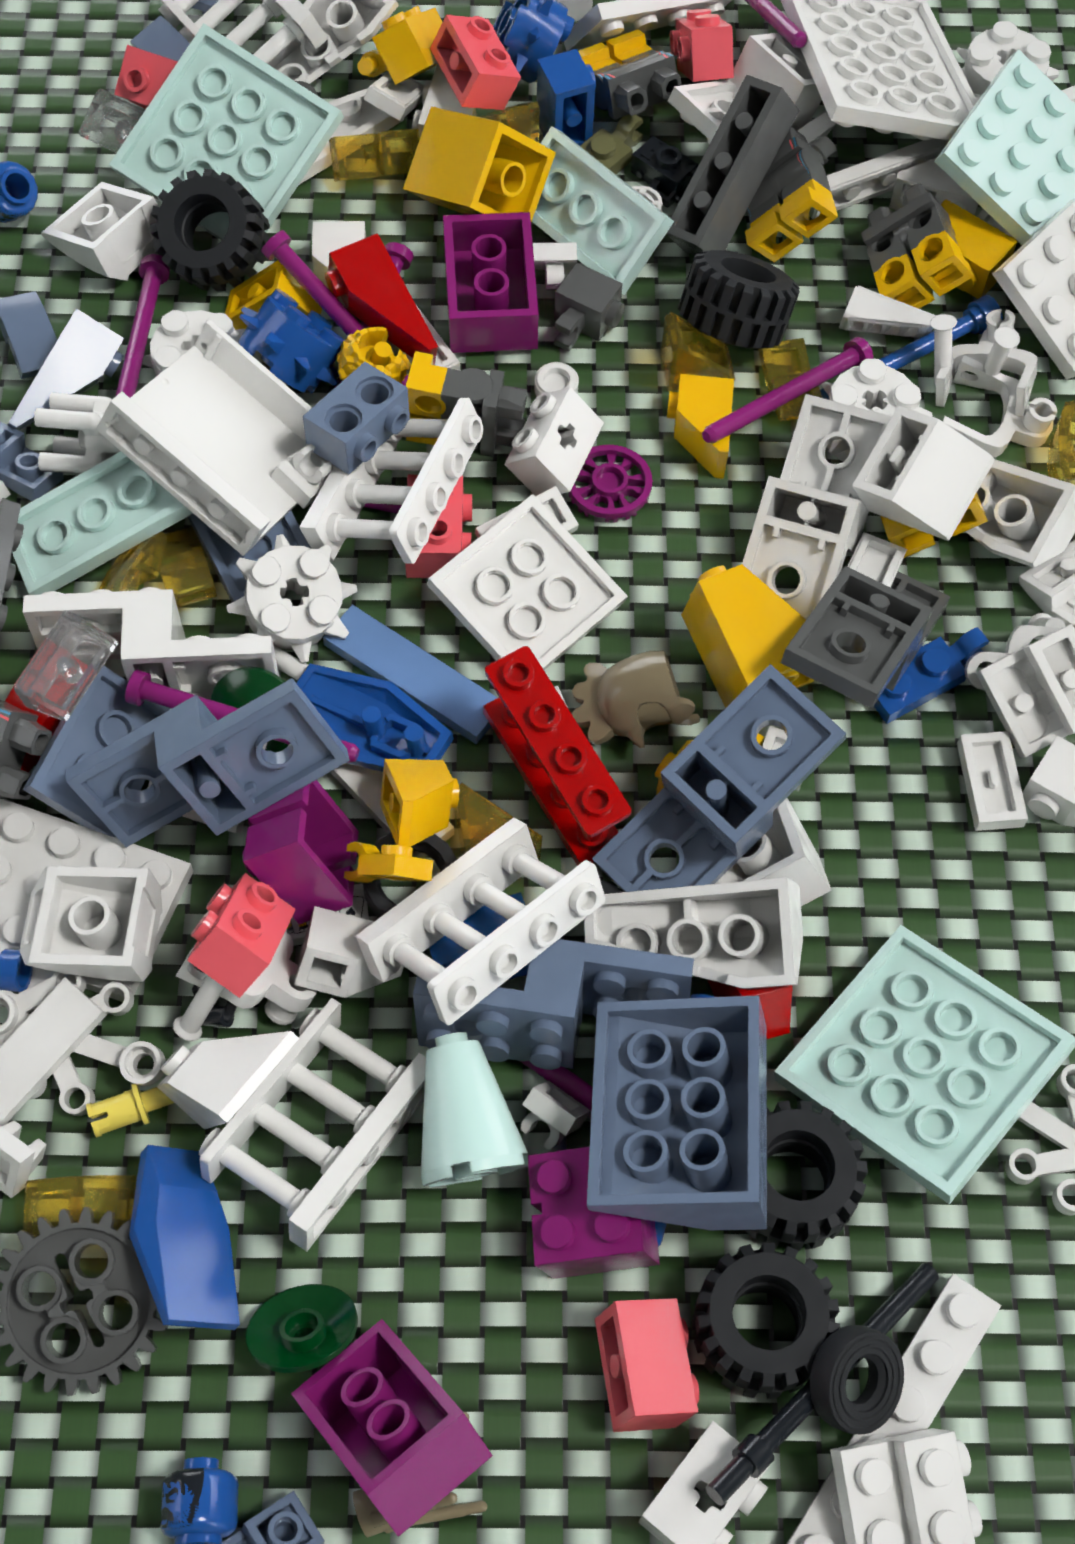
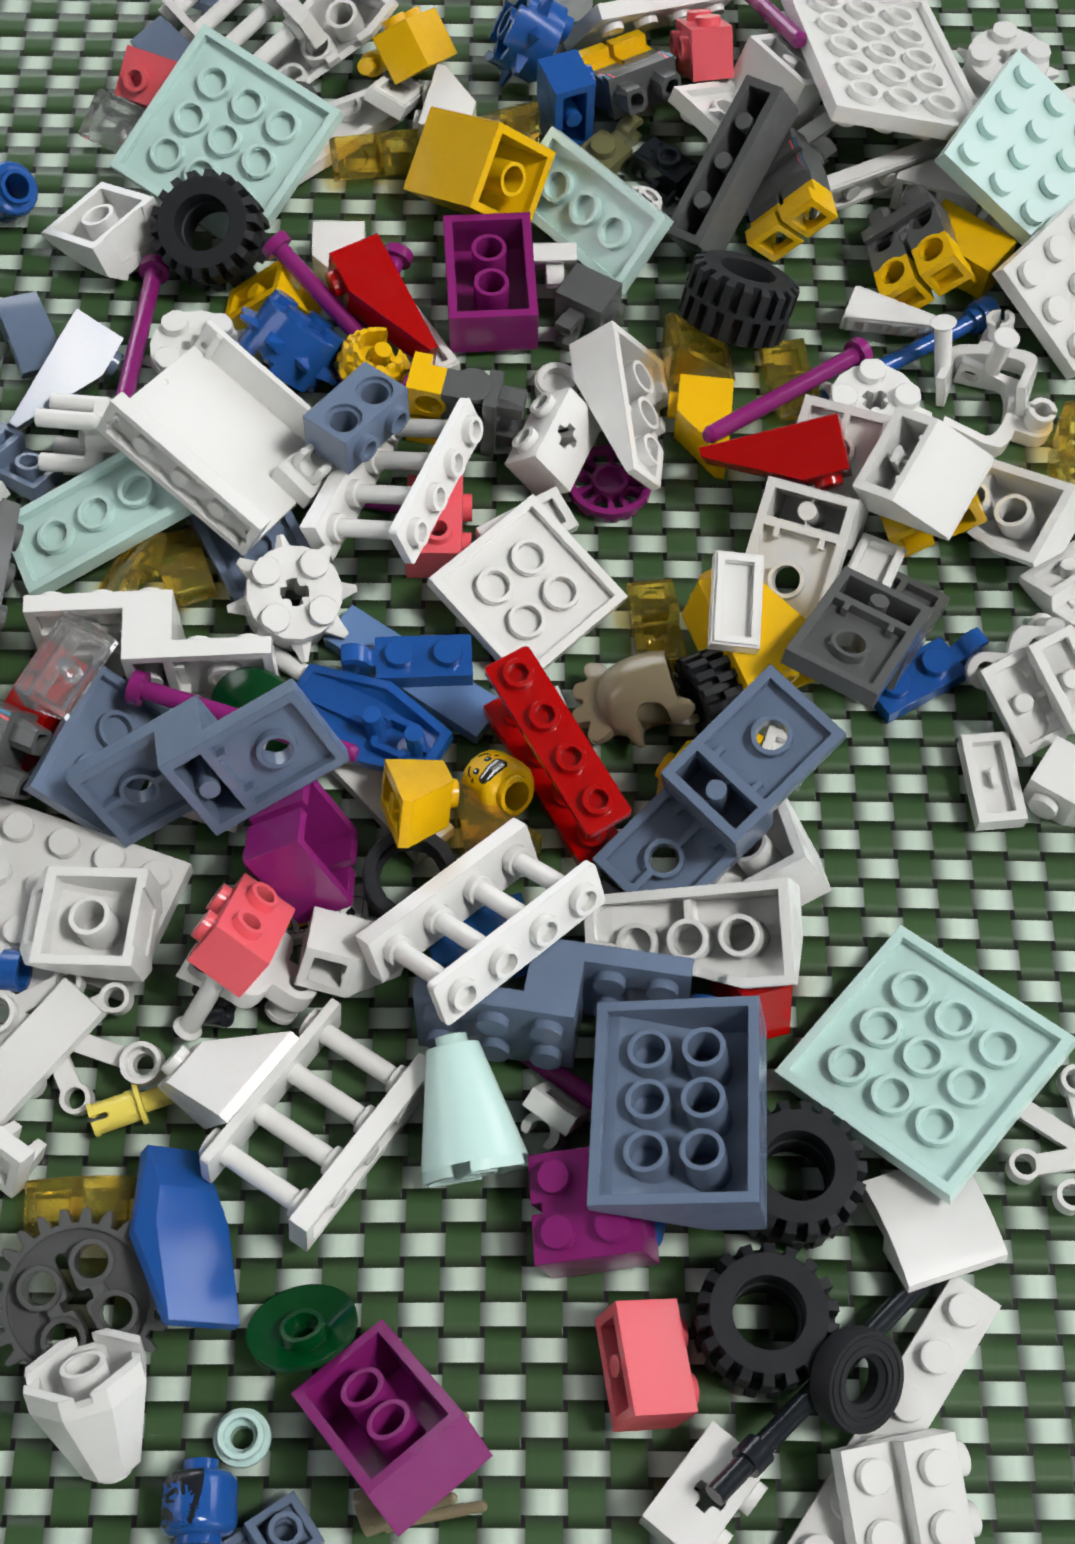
yellow plate [344,842,433,883] -> none
coral brick [430,15,521,110] -> none
none -> white cone [23,1328,147,1484]
none -> light aqua plate [213,1408,272,1469]
none -> blue plate [341,634,473,688]
none -> yellow head [461,750,534,822]
none -> white wedge [569,320,668,491]
none -> clear yellow slope [626,578,687,673]
none -> black tyre [674,648,743,735]
none -> red slope [699,413,853,490]
none -> white tile [707,550,764,654]
none -> white slope [862,1170,1008,1293]

